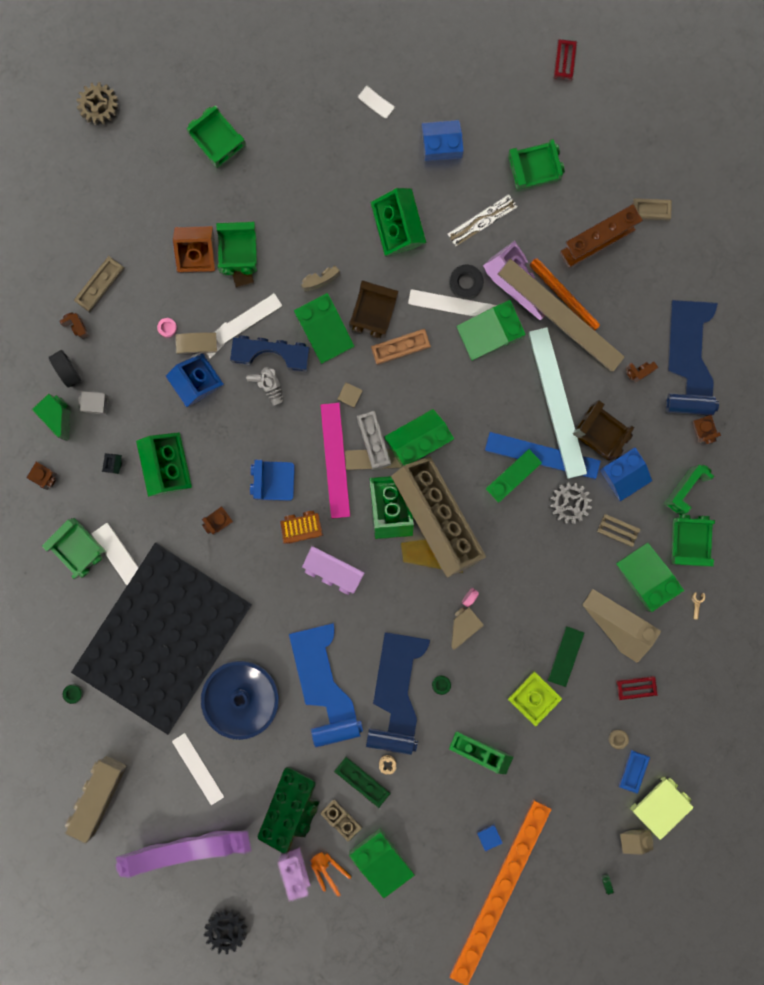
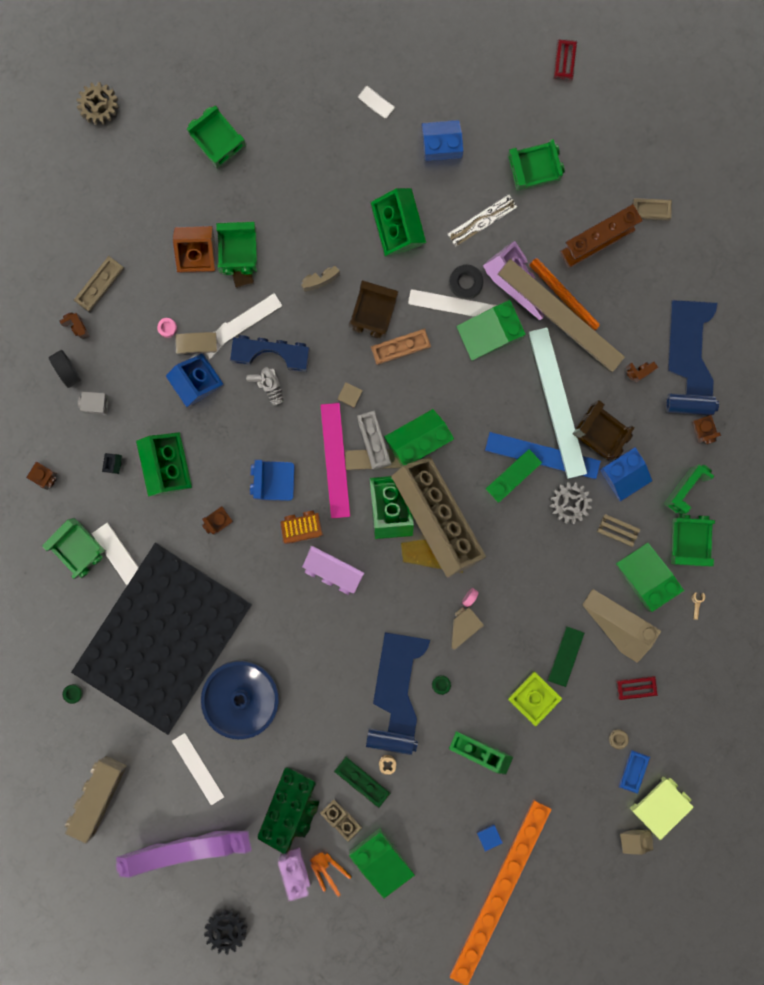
green slope [31,394,71,441] -> none
blue door [289,623,363,748] -> none
green slope [294,293,355,364] -> none
dark green tile [601,874,614,895] -> none

